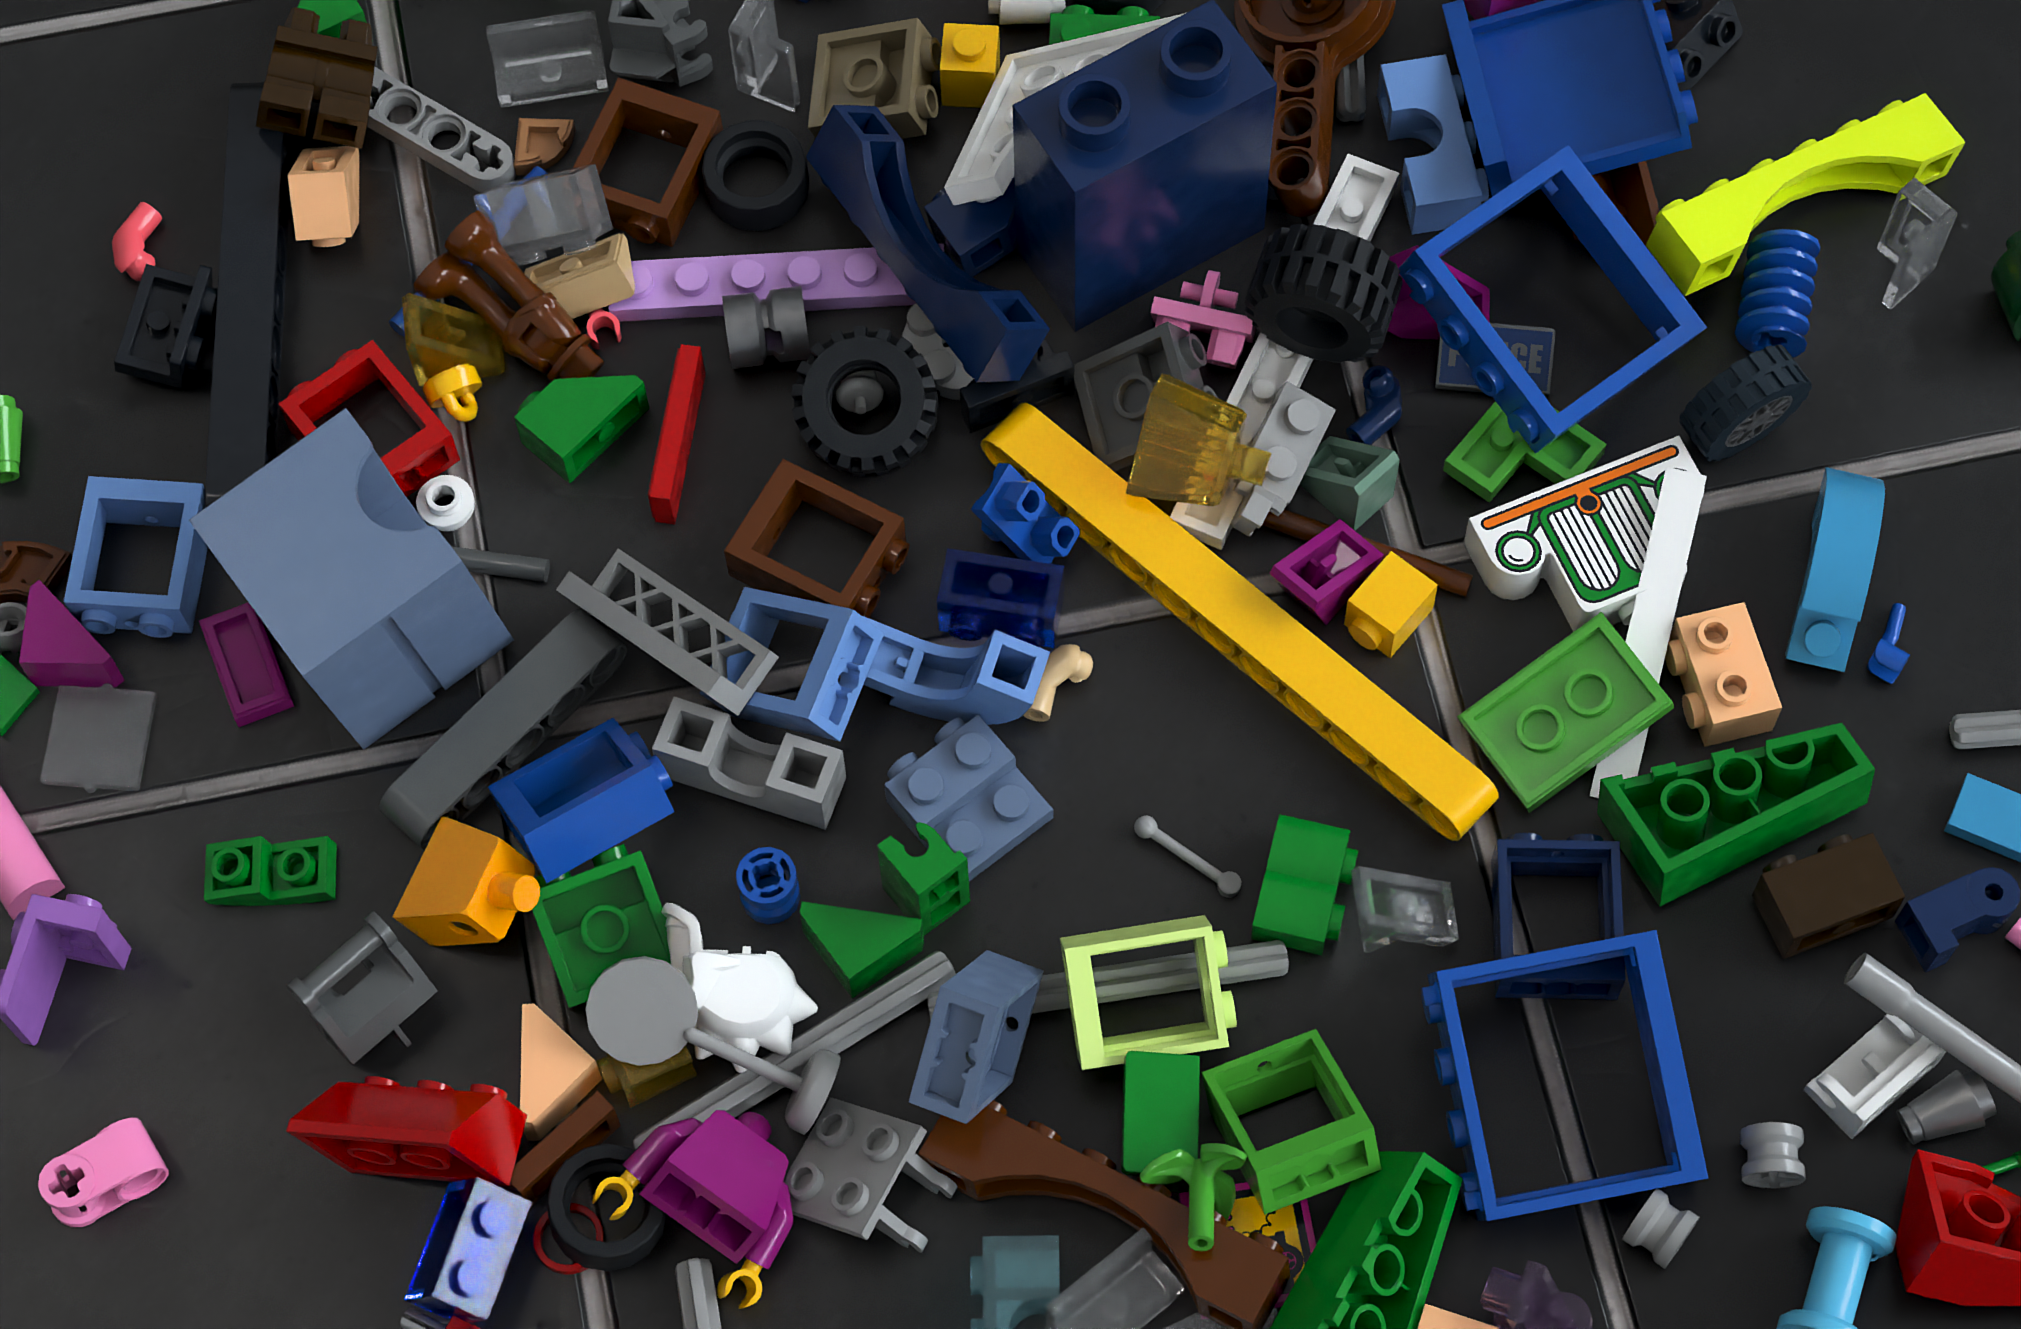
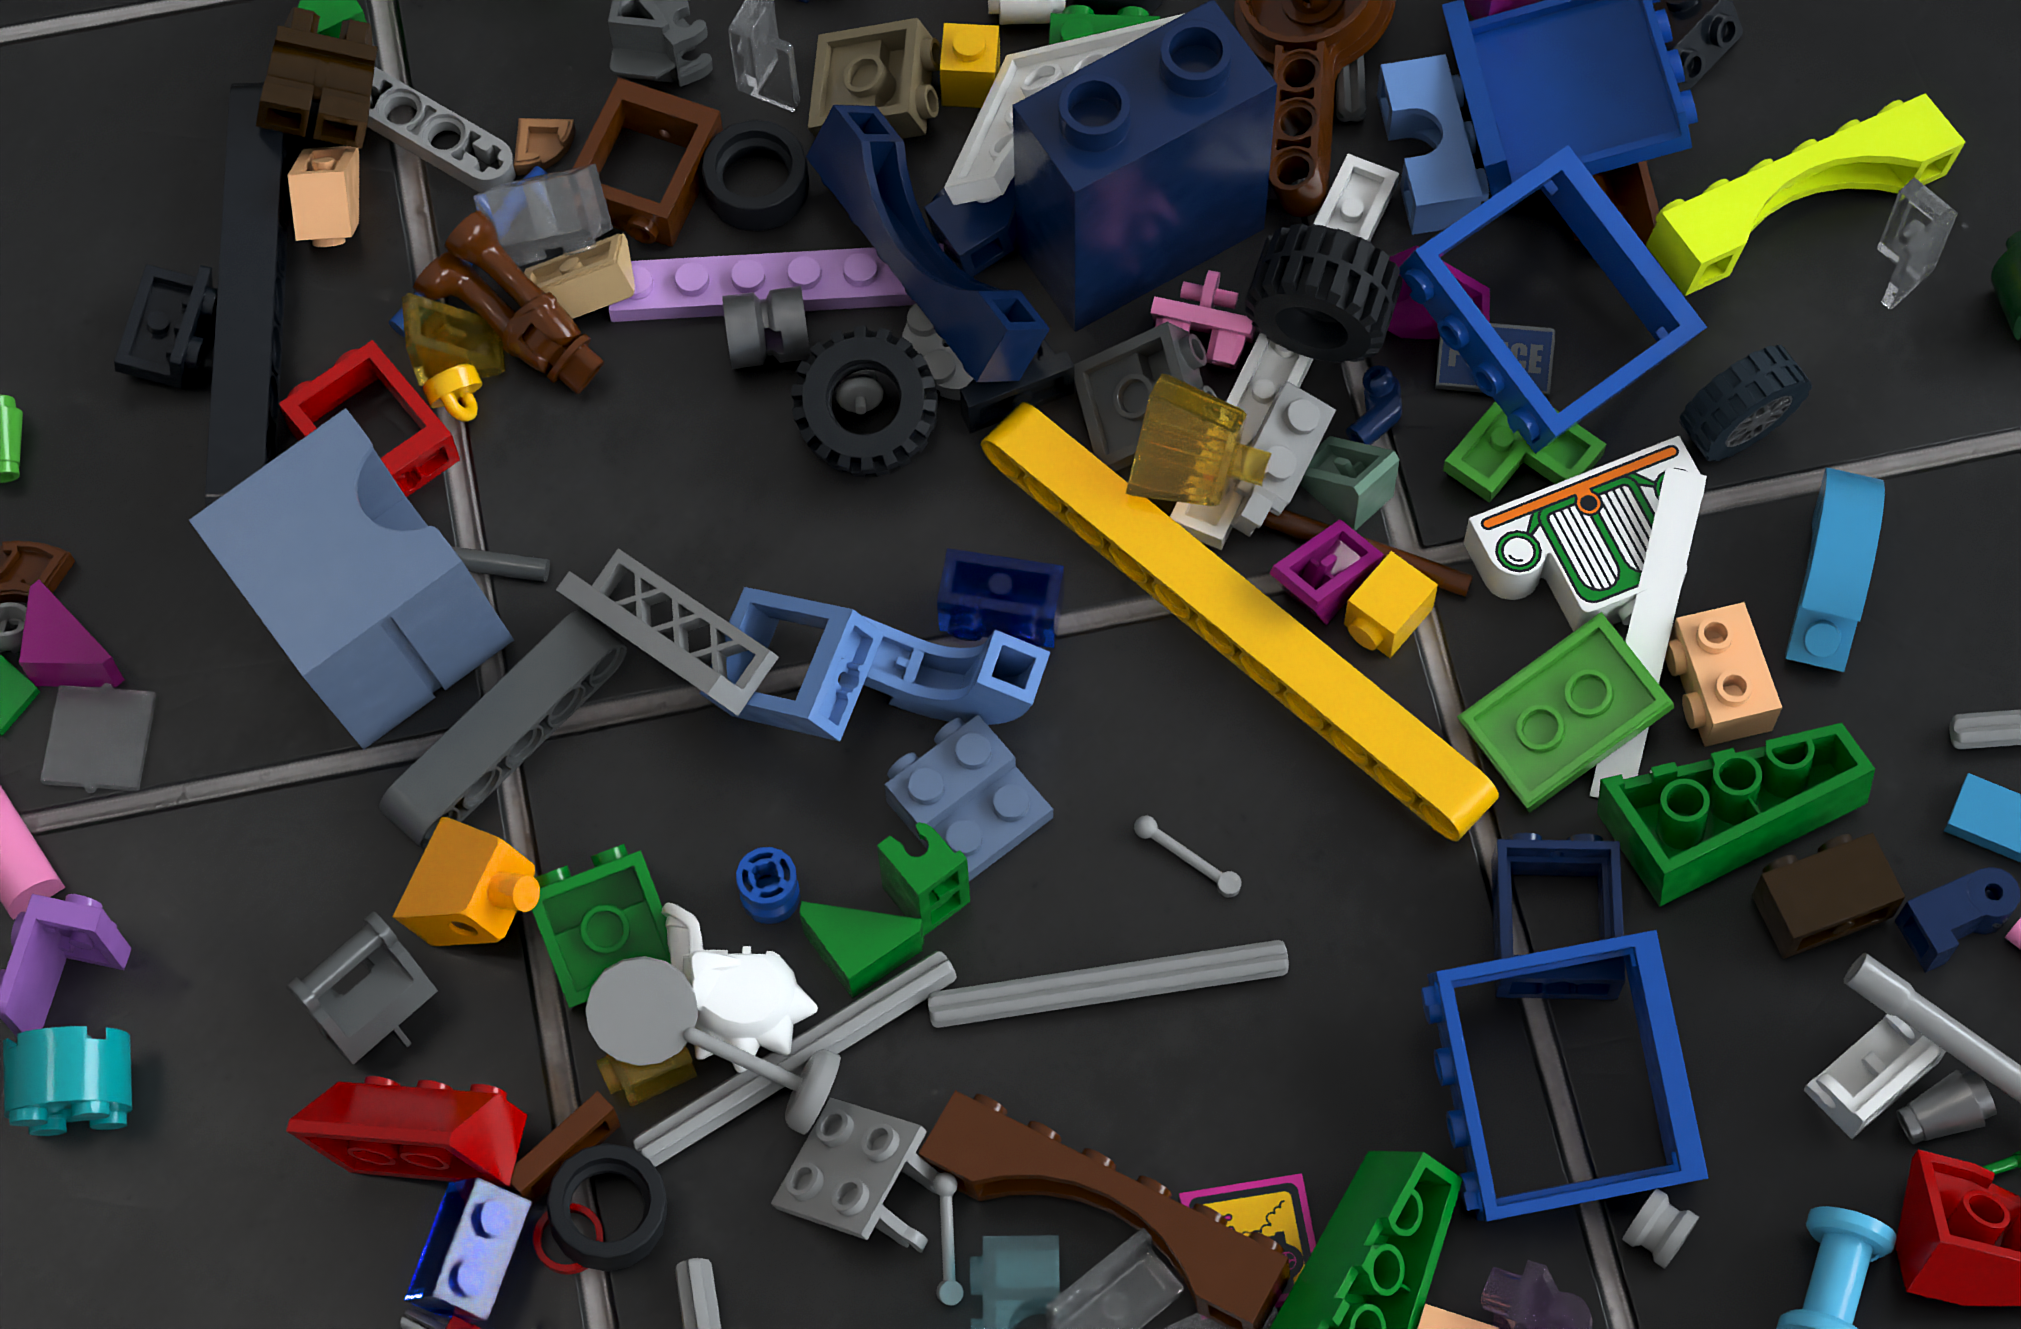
bright pink piece [38,1118,169,1228] -> none
medium blue window [64,476,208,638] -> none
coral arm [112,202,163,281] -> none
magenta tile [199,602,294,727] -> none
green slope [204,836,337,906] -> none
white plate [416,475,475,531] -> none
clear panel [486,10,609,108] -> none
blue window [487,717,674,883] -> none
green slope [514,375,650,484] -> none
light nougat slope [520,1004,602,1141] -> none
coral hand [586,308,622,350] -> none
magenta torso [592,1110,793,1309] -> none
red tile [648,344,706,525] -> none
light grey arch [652,696,847,830] -> none
reddish brown window [724,459,910,618] -> none
sand blue window [909,950,1044,1124] -> none
blue hips [971,463,1080,573] -> none
tan arm [1023,644,1093,722] -> none
yellowish green window [1060,915,1237,1070] -> none
green panel [1121,1051,1200,1193] -> none
bright green plant [1140,1143,1247,1251] -> none
bright green window [1201,1029,1381,1214] -> none
green brick [1251,814,1359,955] -> none
clear slope [1351,866,1459,954] -> none
blue piece [1735,229,1821,358] -> none
light grey wheel [1740,1122,1806,1188] -> none
blue hand [1867,603,1910,684] -> none
none -> teal brick [3,1026,132,1136]
none -> light grey hinge [933,1172,963,1305]

